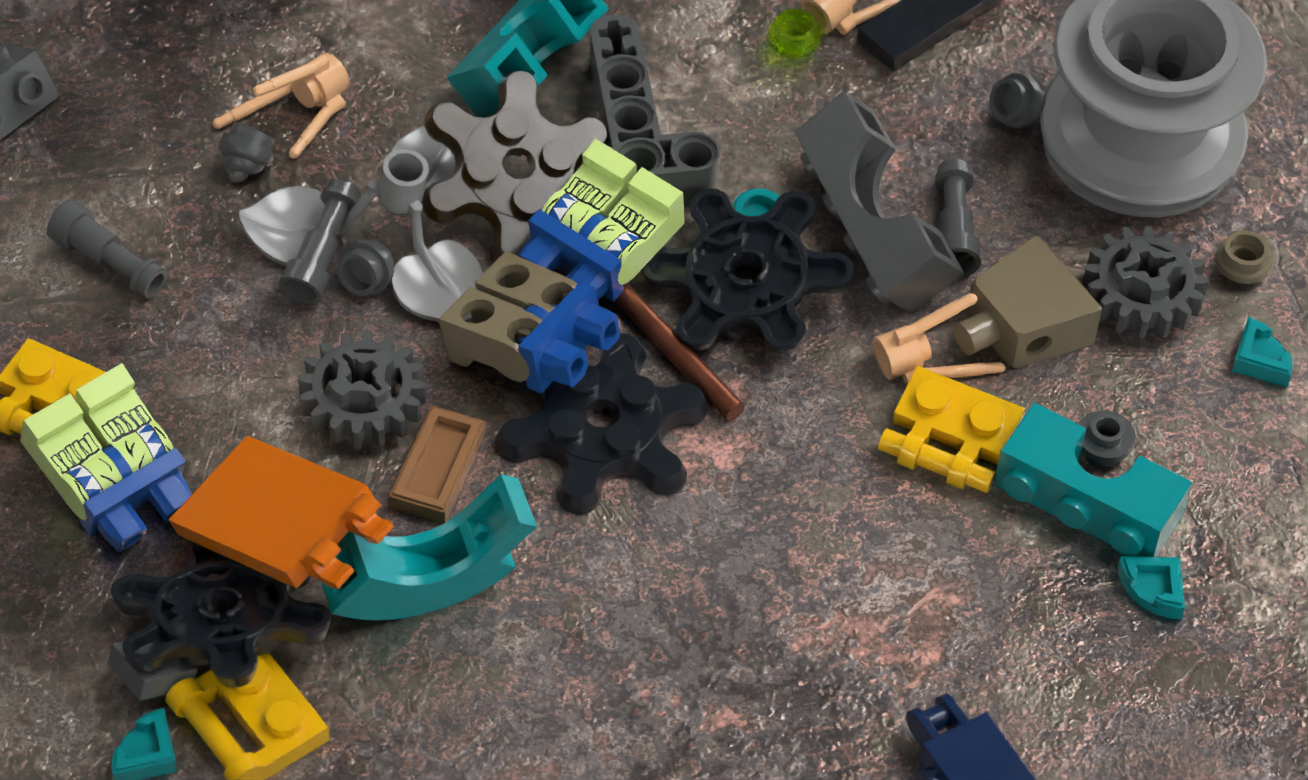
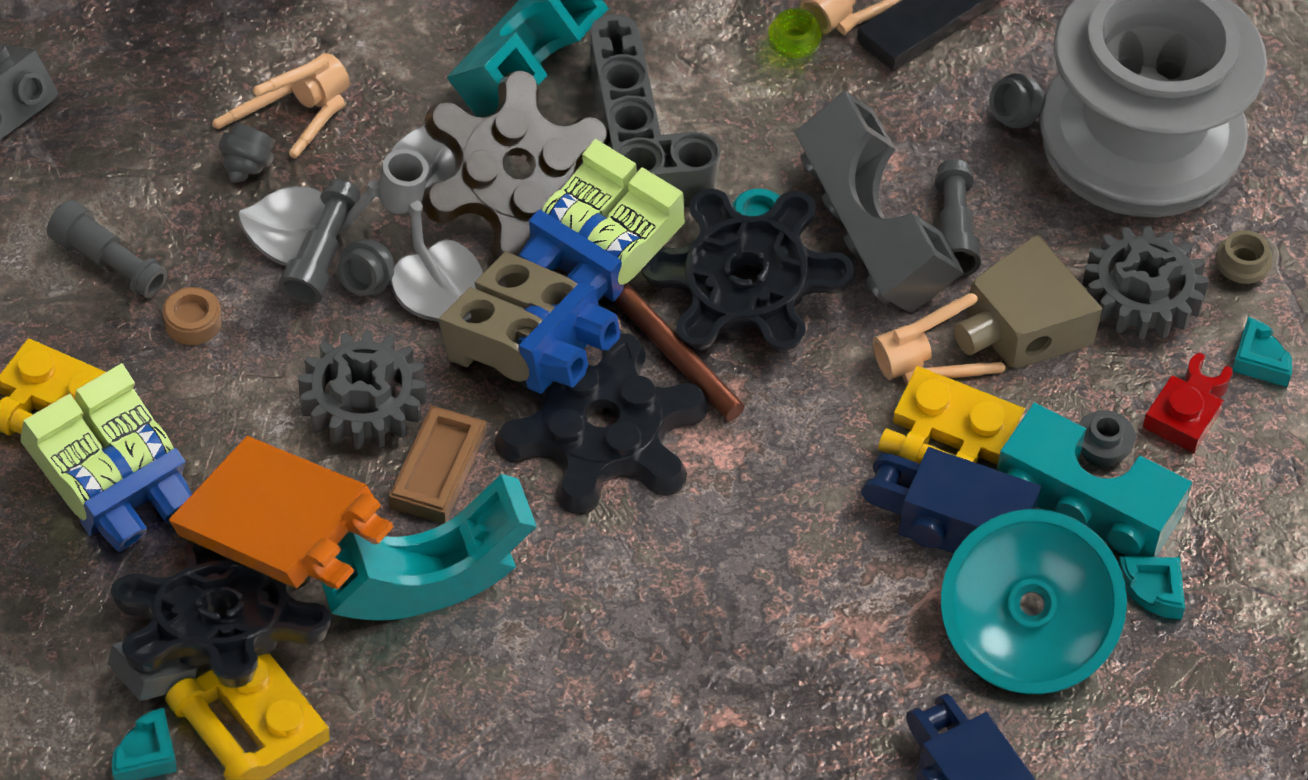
none -> medium nougat tile [163,287,222,345]
none -> dark blue brick [861,447,1041,554]
none -> teal dish [941,509,1127,694]
none -> red plate [1142,352,1233,453]

